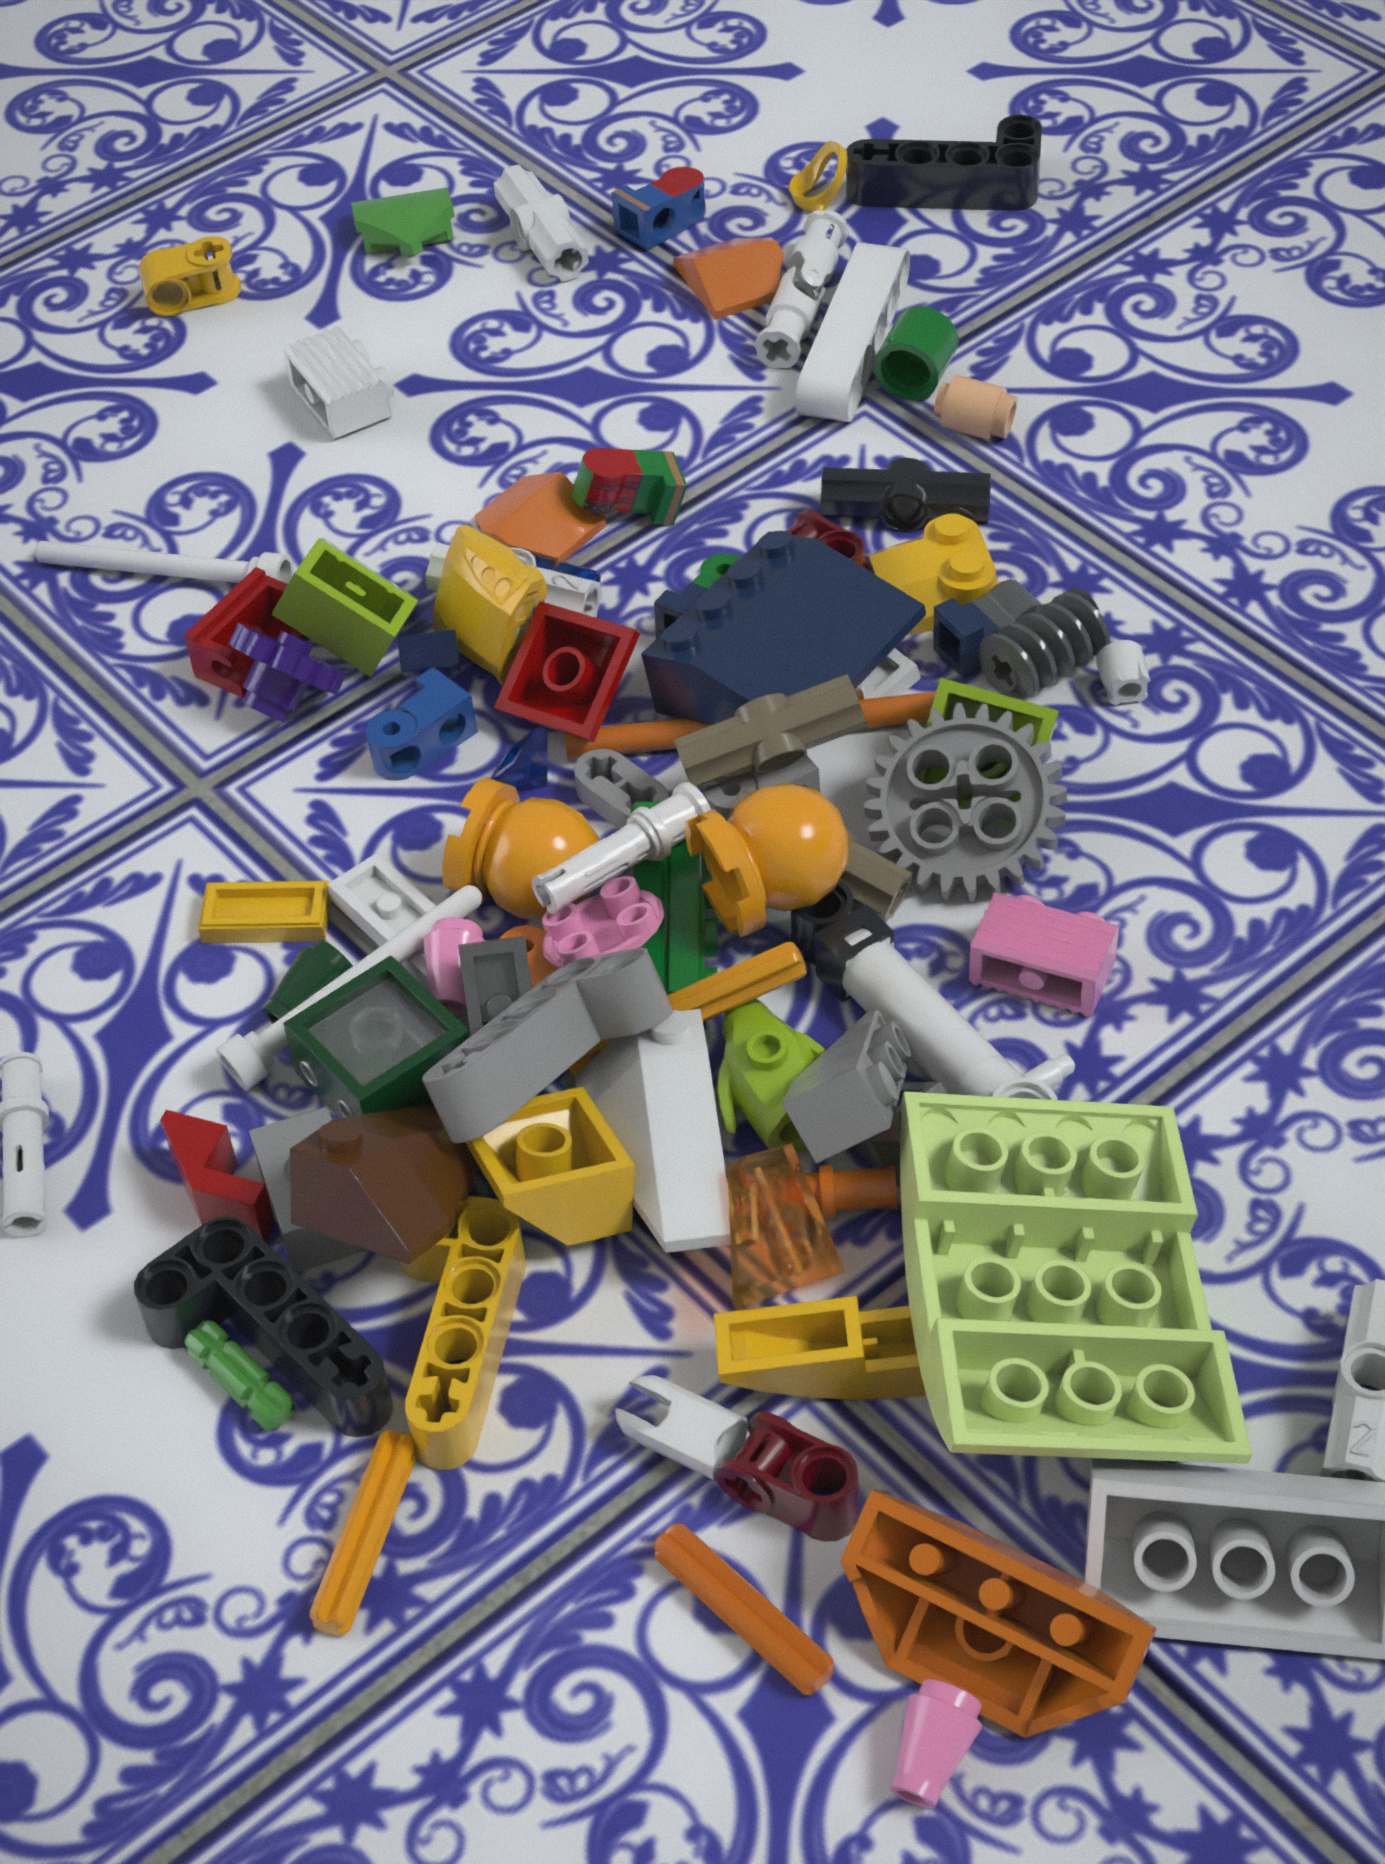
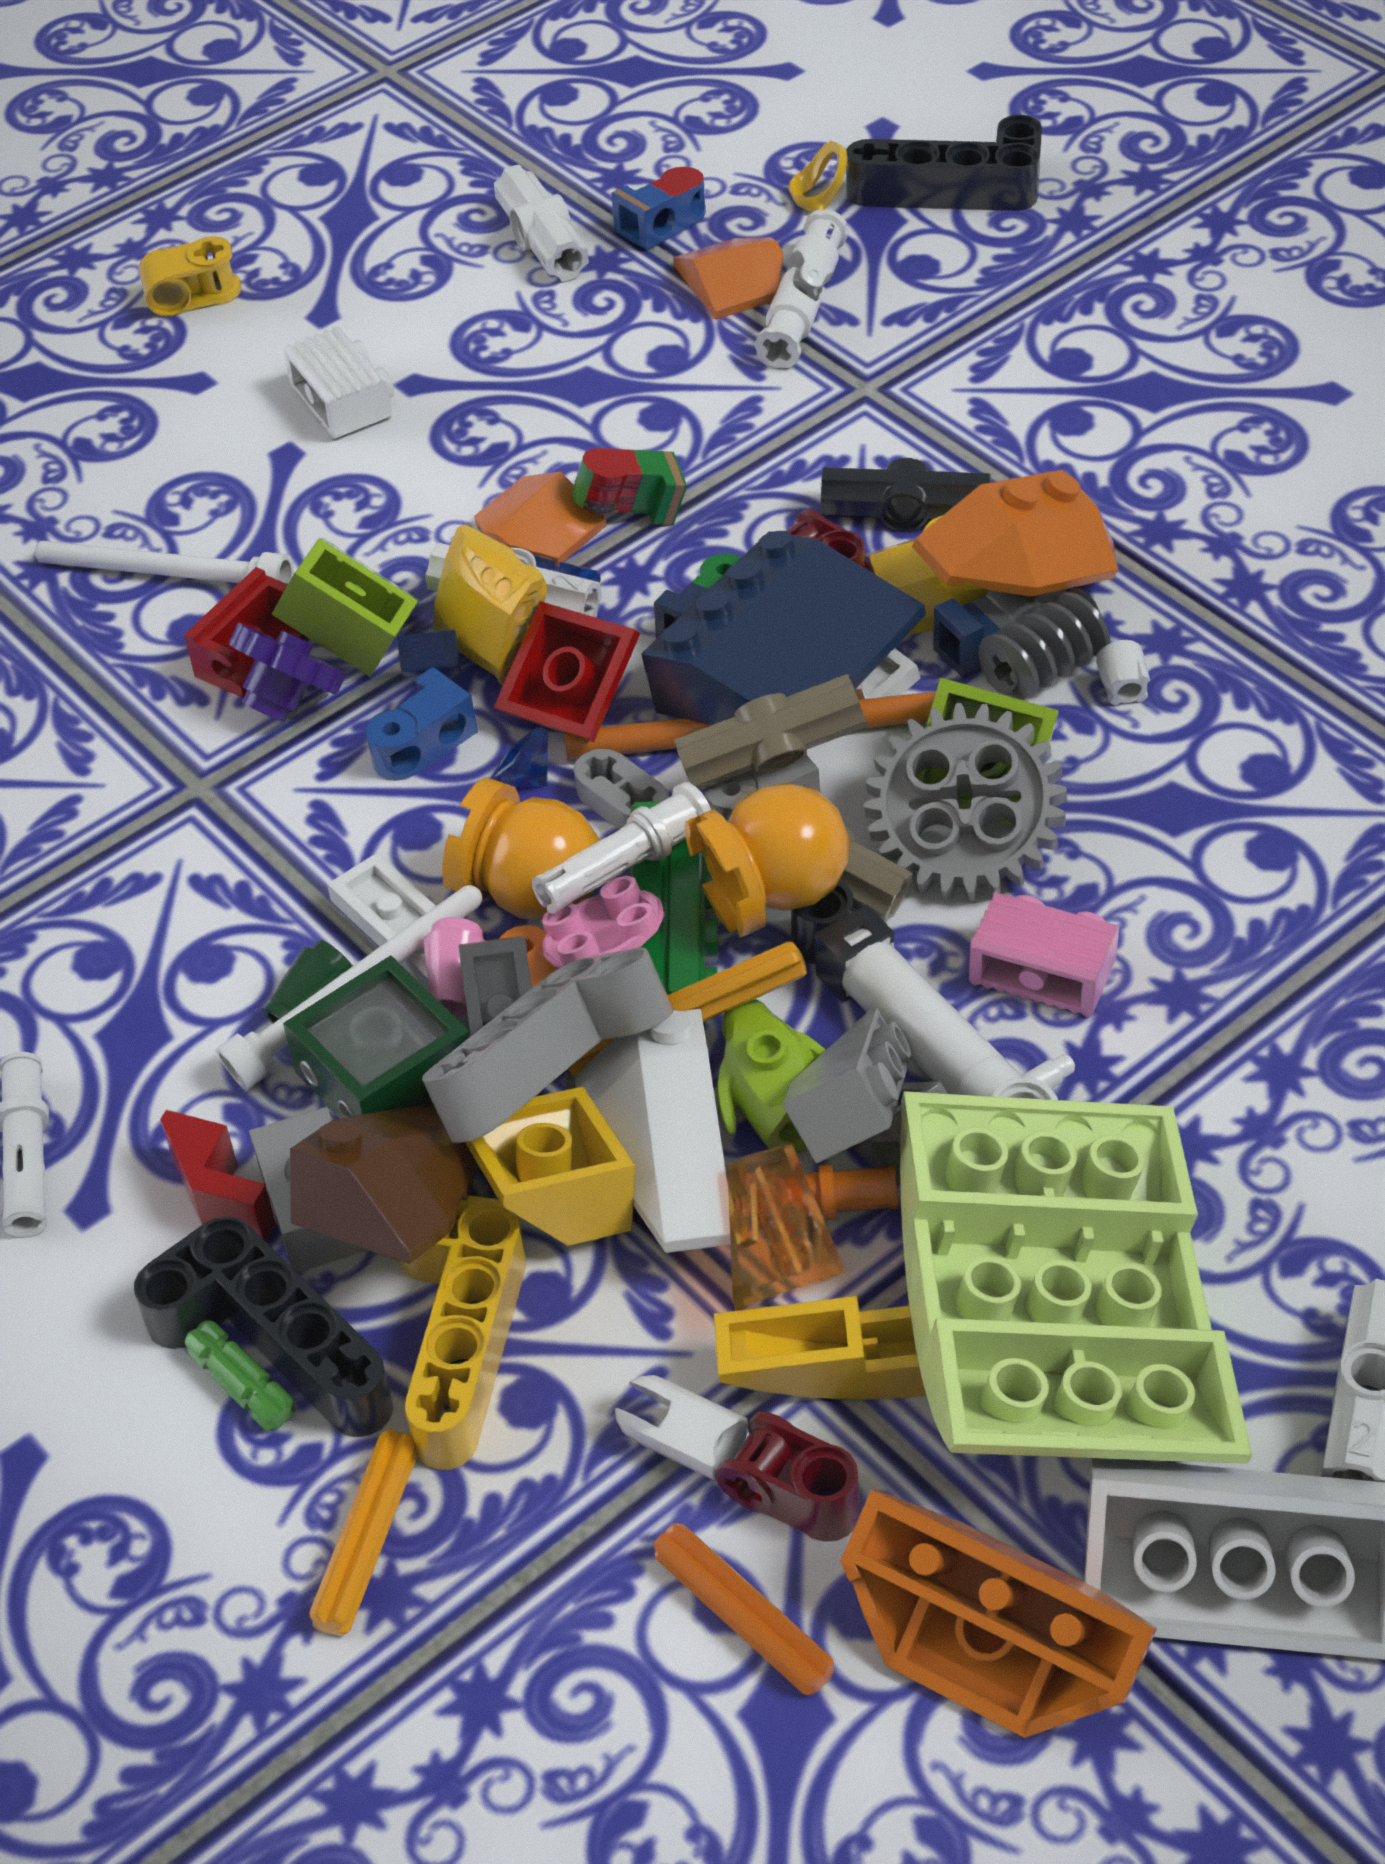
yellow tile [198,880,331,944] -> none
bright green slope [351,187,455,256] -> none
white beam [795,242,910,422] -> none
green piece [873,306,959,401] -> none
bright pink cone [890,1679,982,1809] -> none
light nougat brick [934,374,1018,441] -> none
none -> orange wedge [912,469,1118,596]

